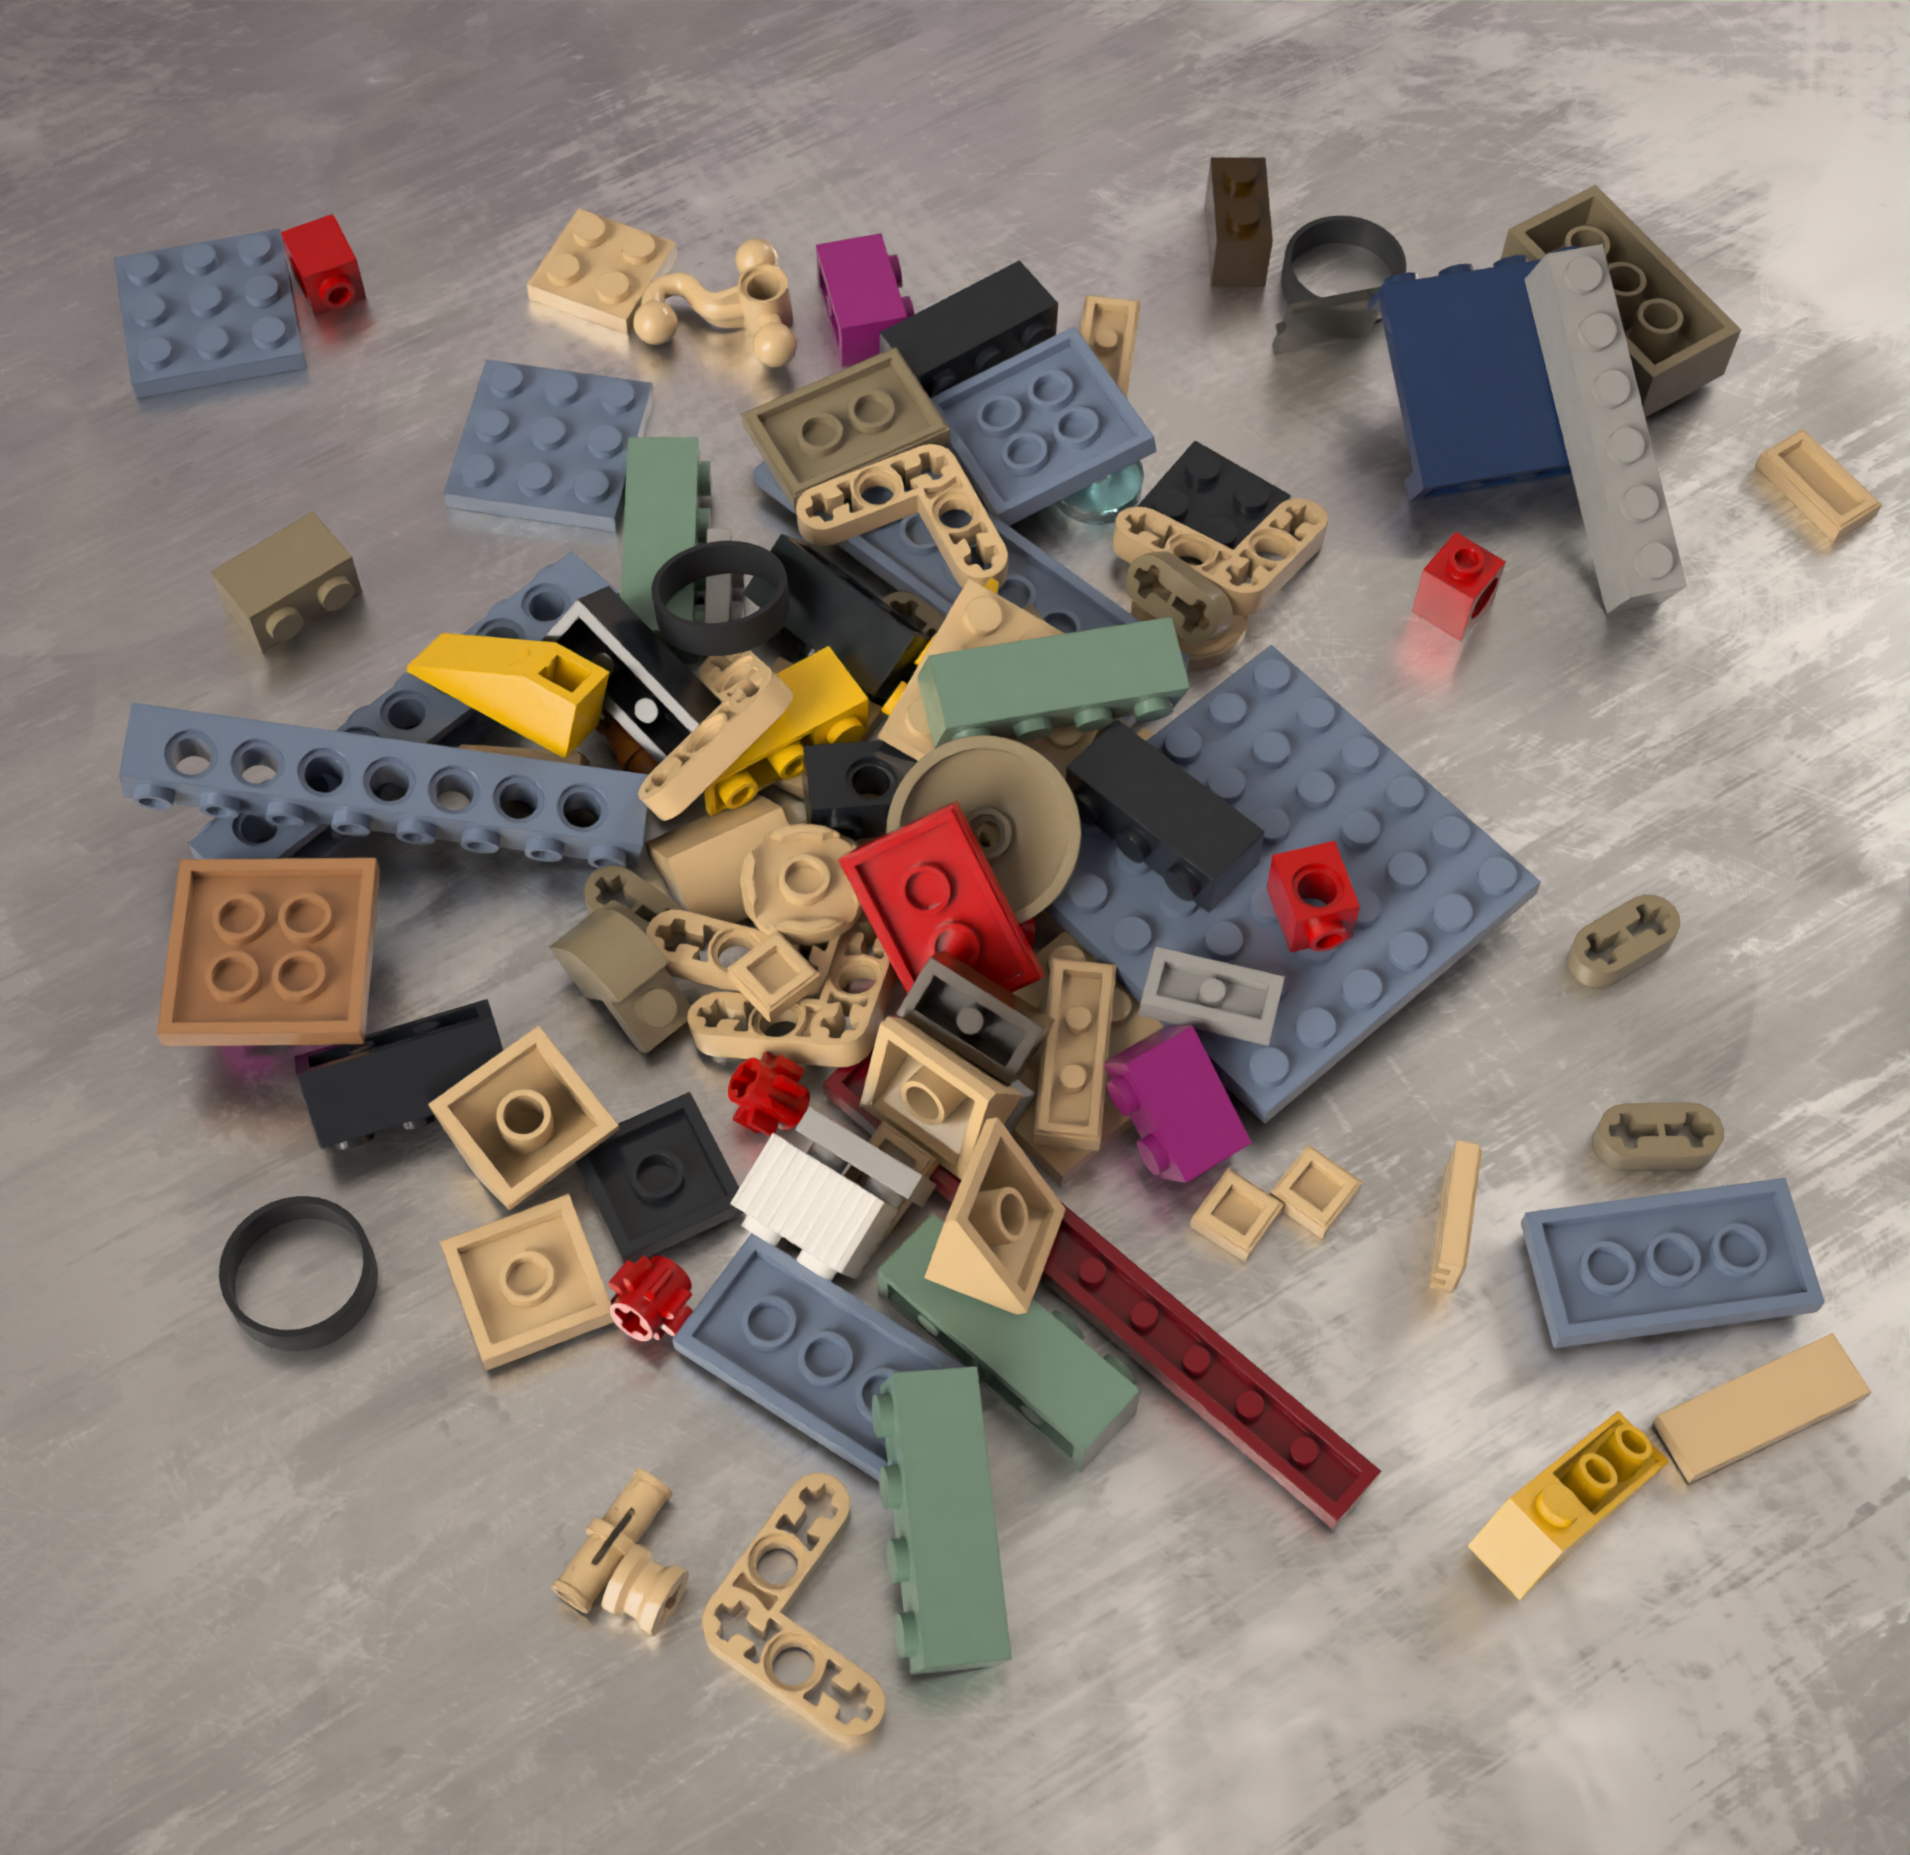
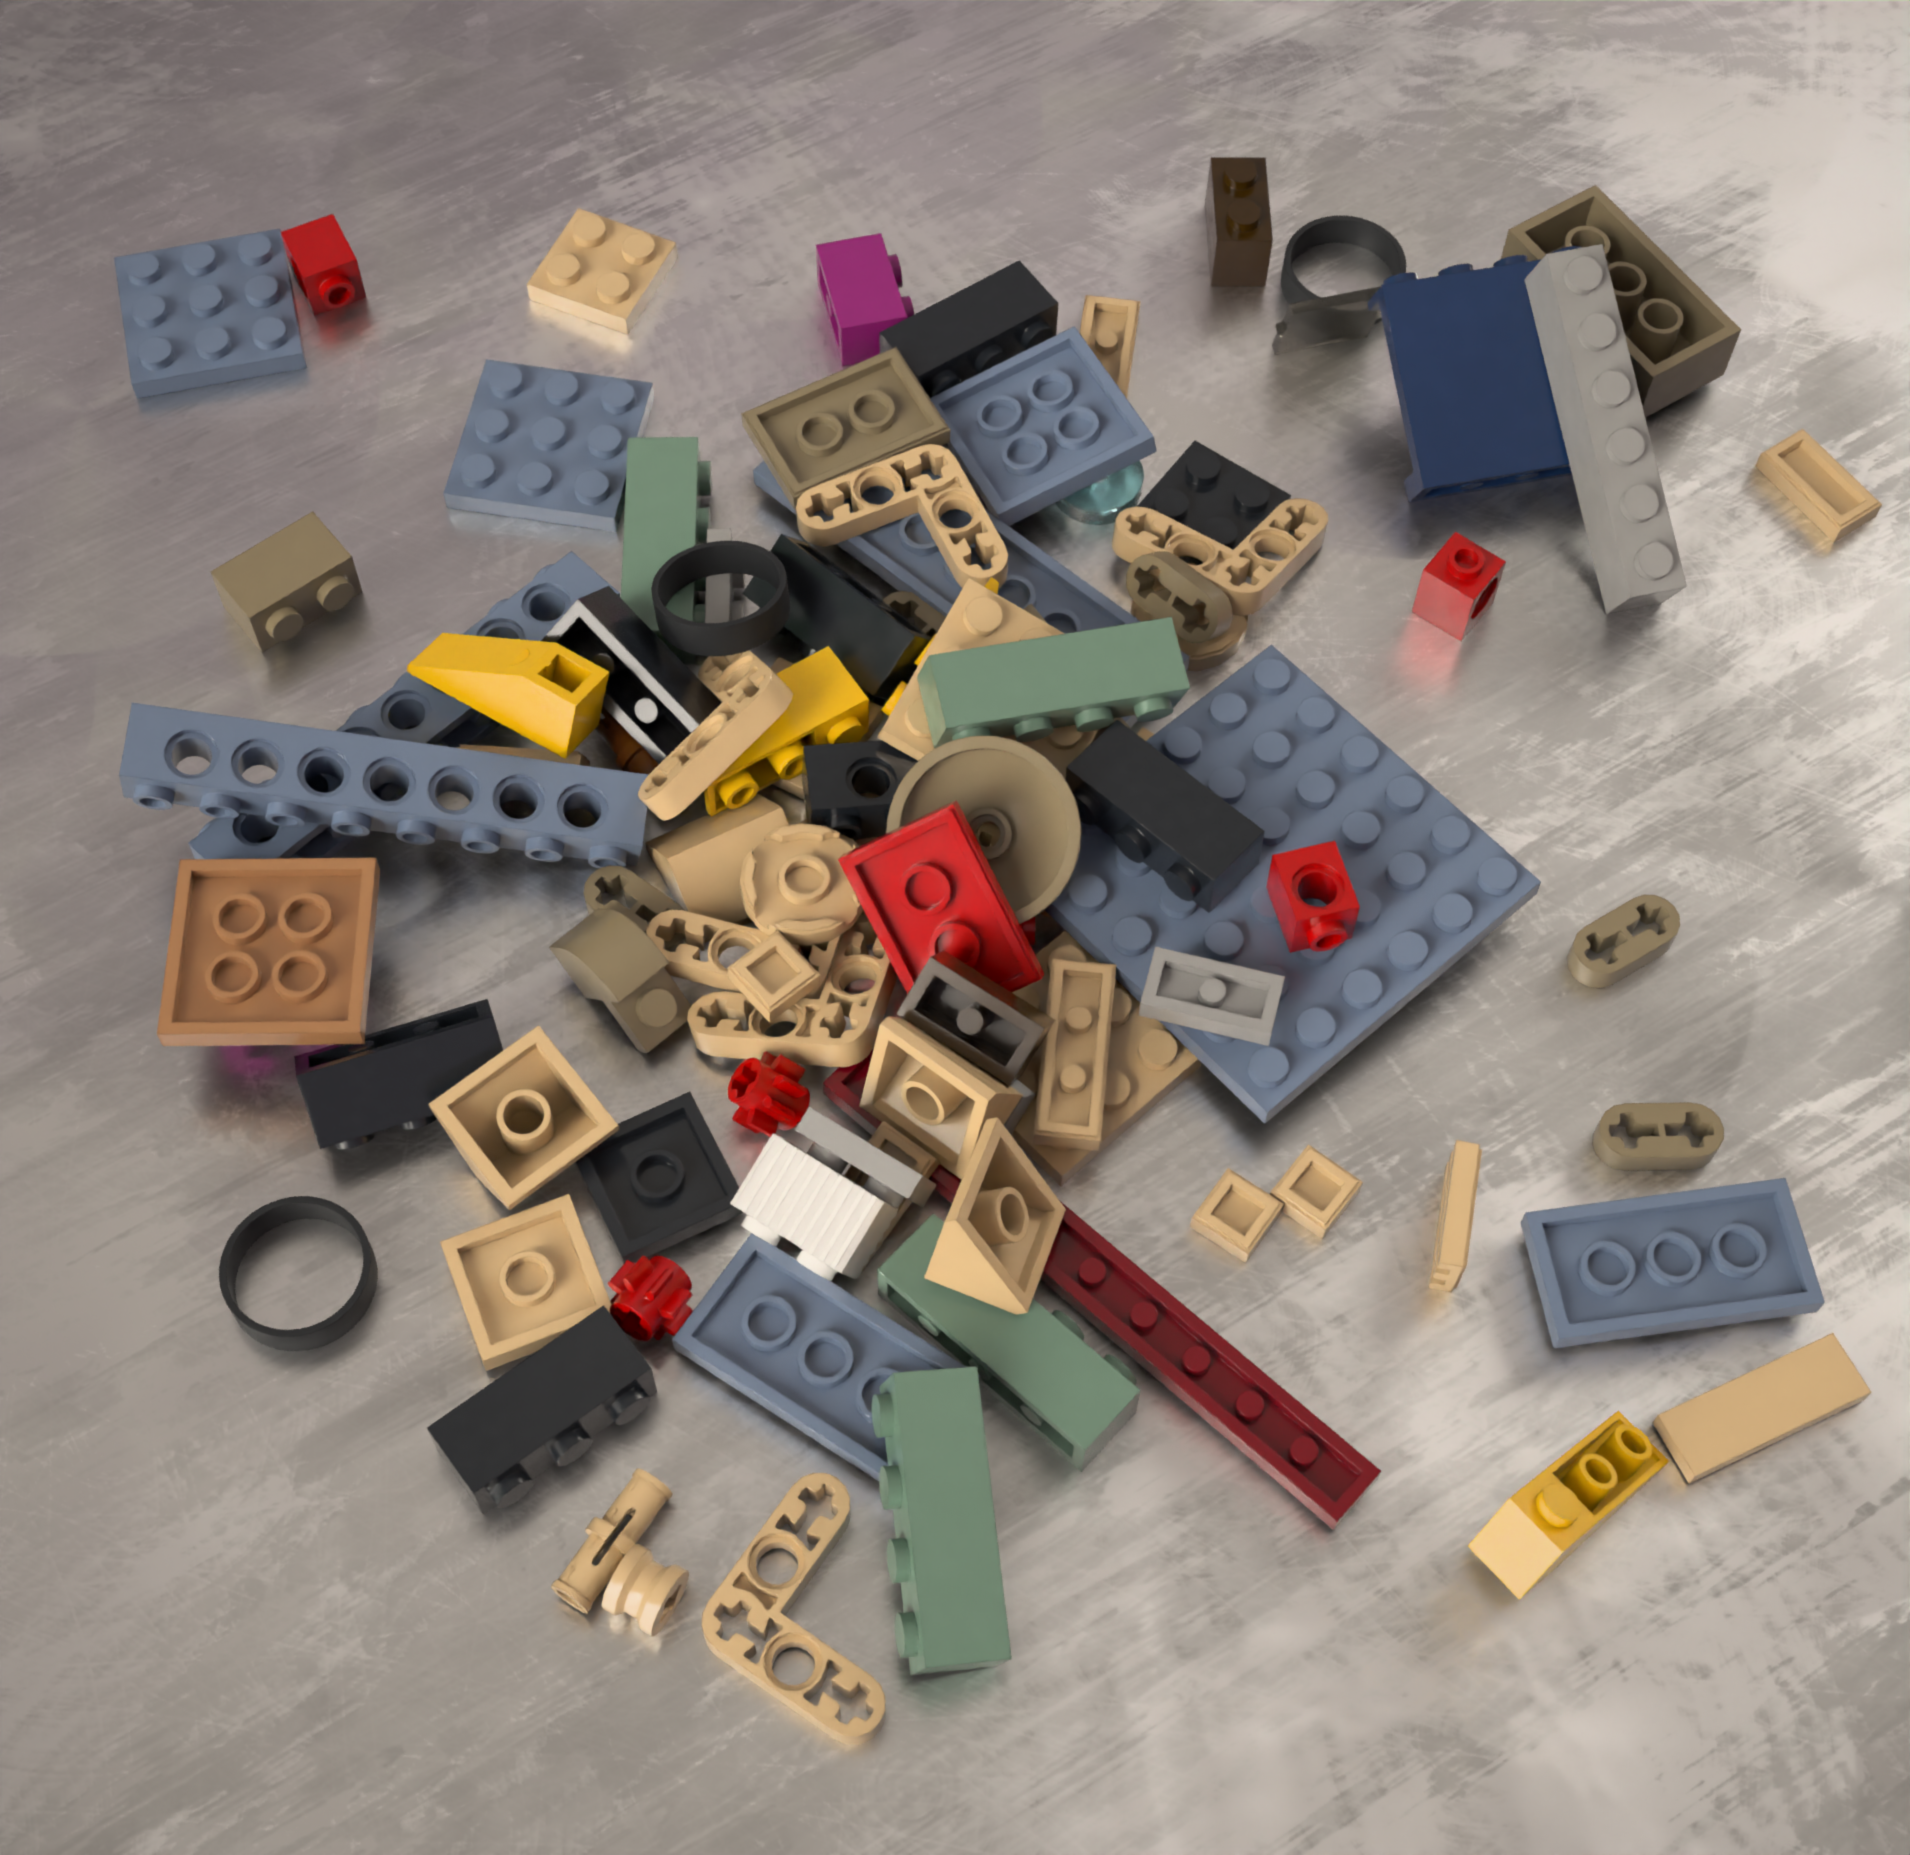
tan piece [633,238,797,367] -> none
magenta brick [1103,1025,1252,1183] -> none
none -> black brick [427,1305,657,1515]

